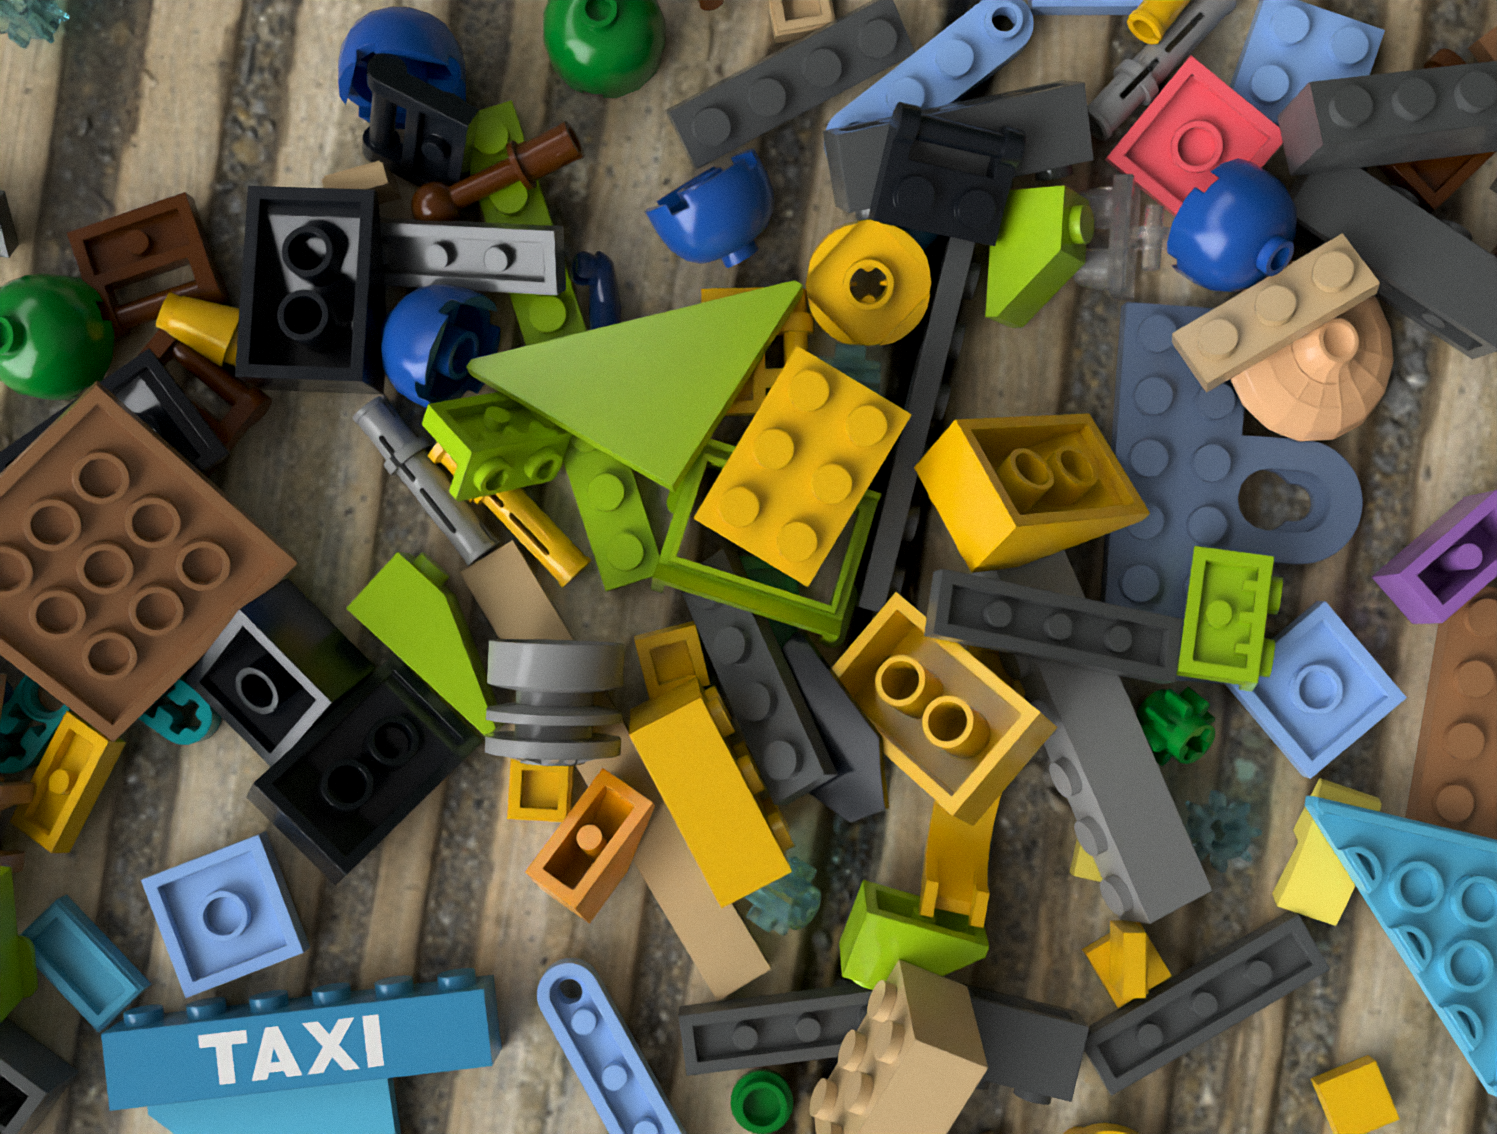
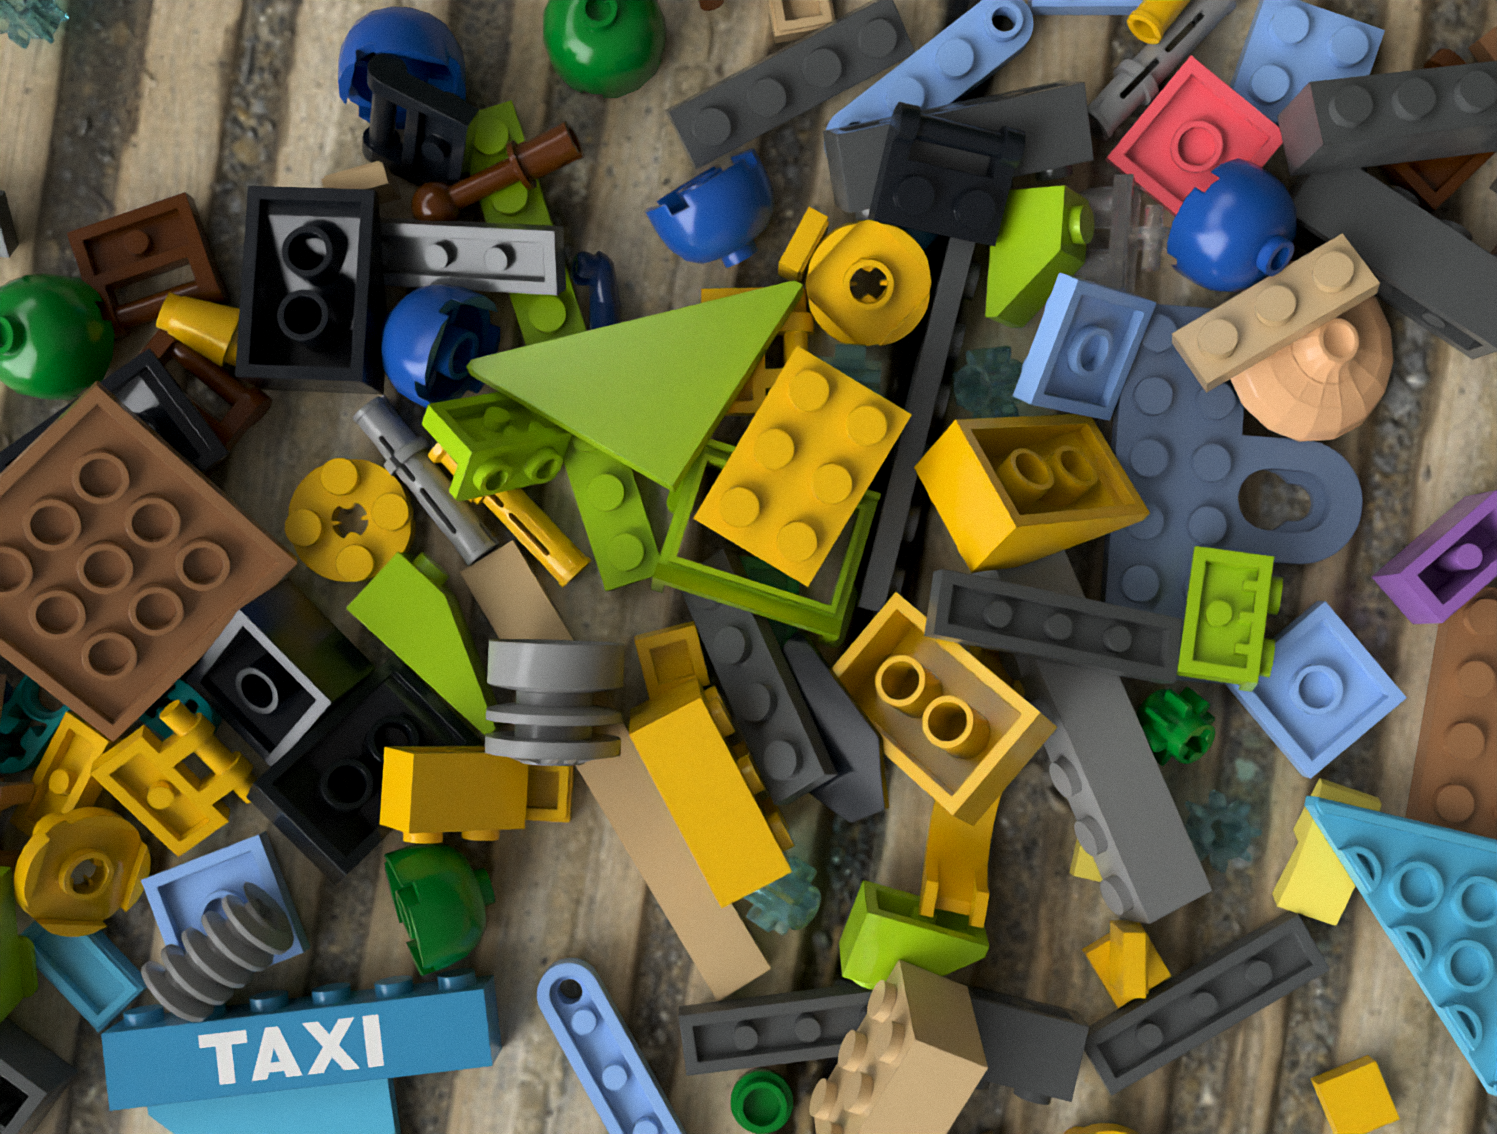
light orange slope [525,768,655,924] -> none
none -> yellow plate [14,807,151,937]
none -> yellow plate [90,700,258,858]
none -> light grey piece [141,881,294,1022]
none -> yellow plate [285,458,416,582]
none -> yellow brick [380,746,529,844]
none -> green cylinder [384,843,495,976]
none -> yellow tile [778,207,830,283]
none -> clear light blue gear [953,345,1023,419]
none -> light blue plate [1013,272,1157,421]

